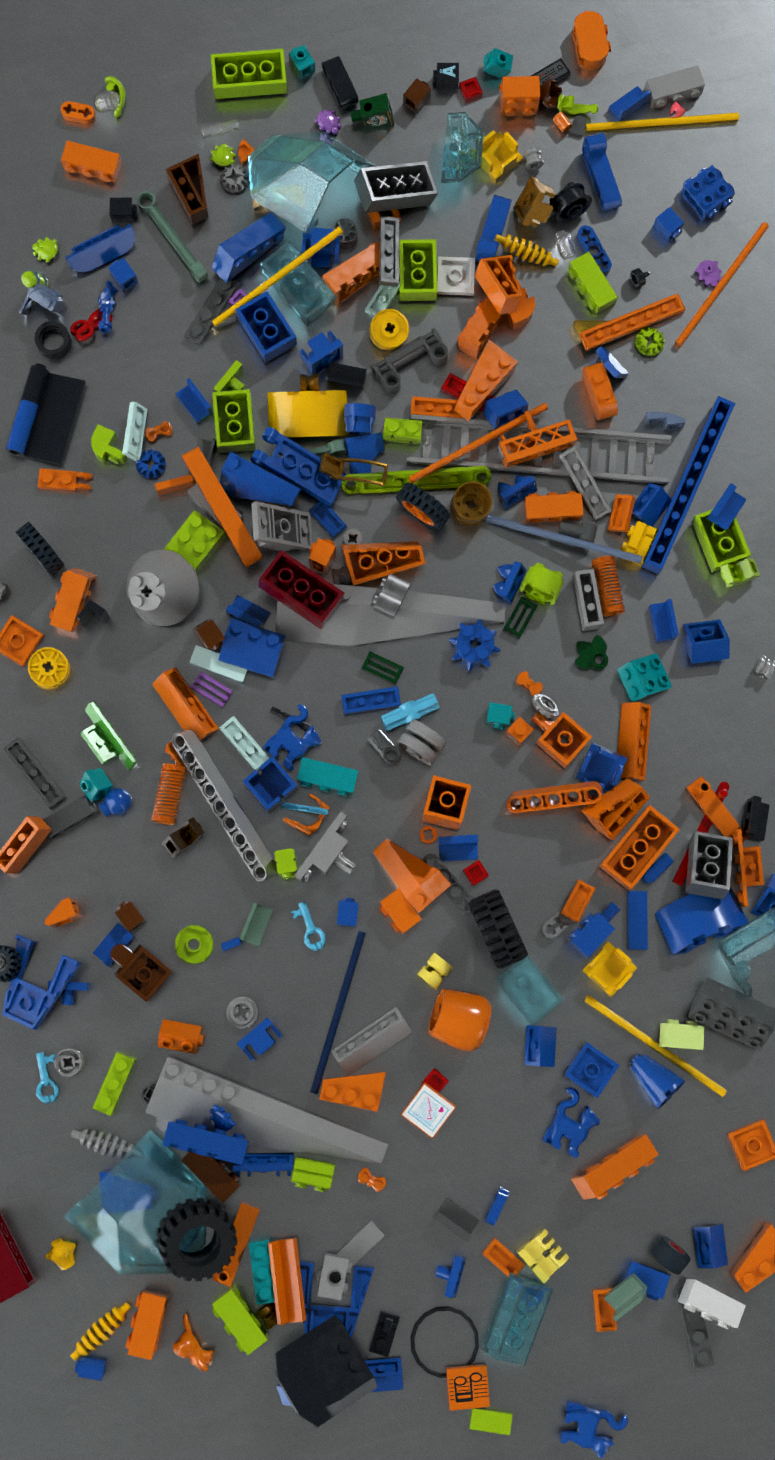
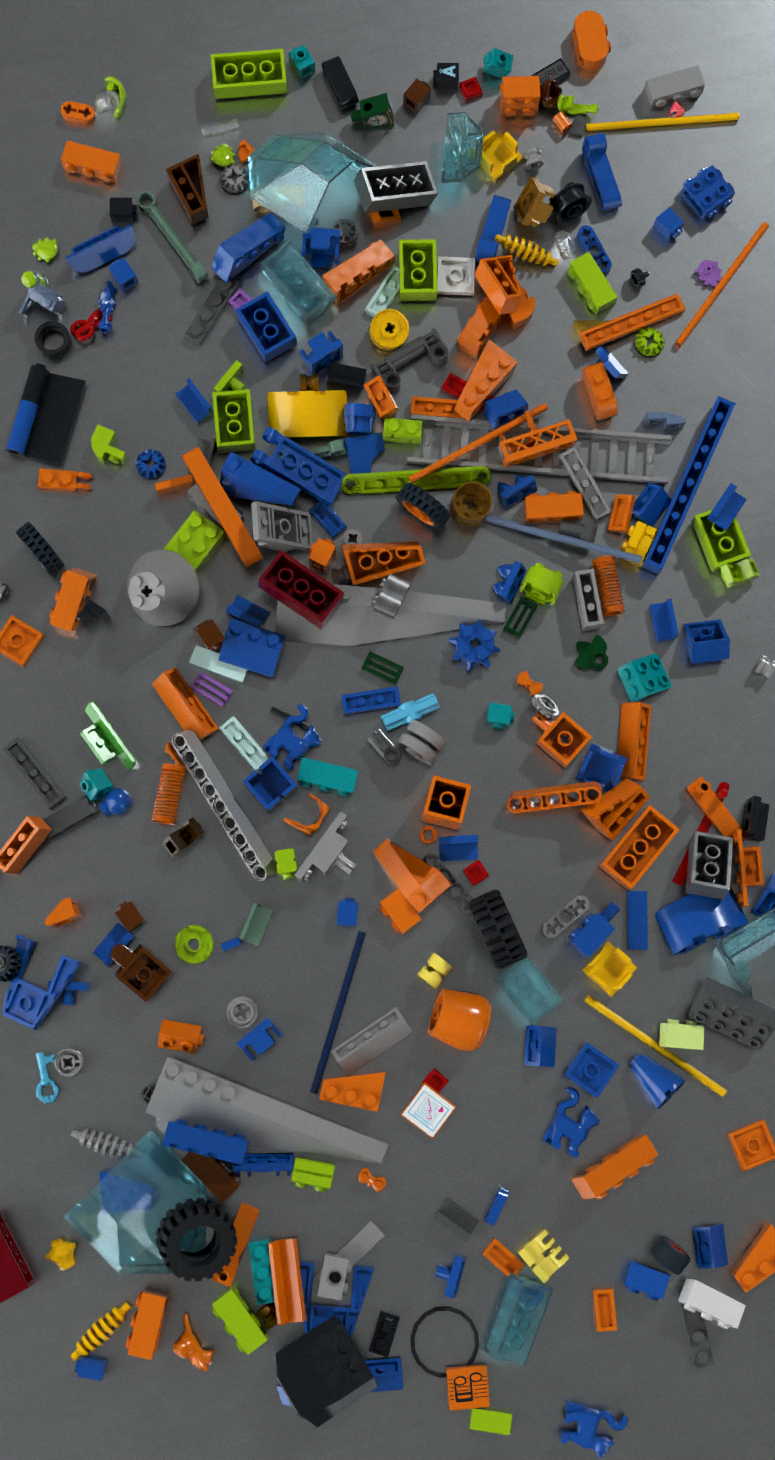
yellow wheel [28,647,70,689] -> none
lime brick [93,1052,137,1116] -> none
light aqua tile [122,401,148,461] -> none
orange piece [145,421,172,442] -> none
blue piece [209,1105,236,1131] -> none
yellow piece [212,226,343,327] -> none
medium azure piece [281,802,328,815] -> none
medium azure piece [291,902,326,951] -> none
medium lavender piece [314,110,342,134] -> none
pearl gold piece [319,453,388,486] -> none
plate [379,216,399,287] -> none
orange brick [505,716,534,746] -> none
orange tile [560,879,596,923] -> none
sand green panel [604,1272,648,1321] -> none
blue panel [609,86,651,121] -> none
blue bar [642,853,674,883] -> none
none -> orange tile [364,375,398,419]

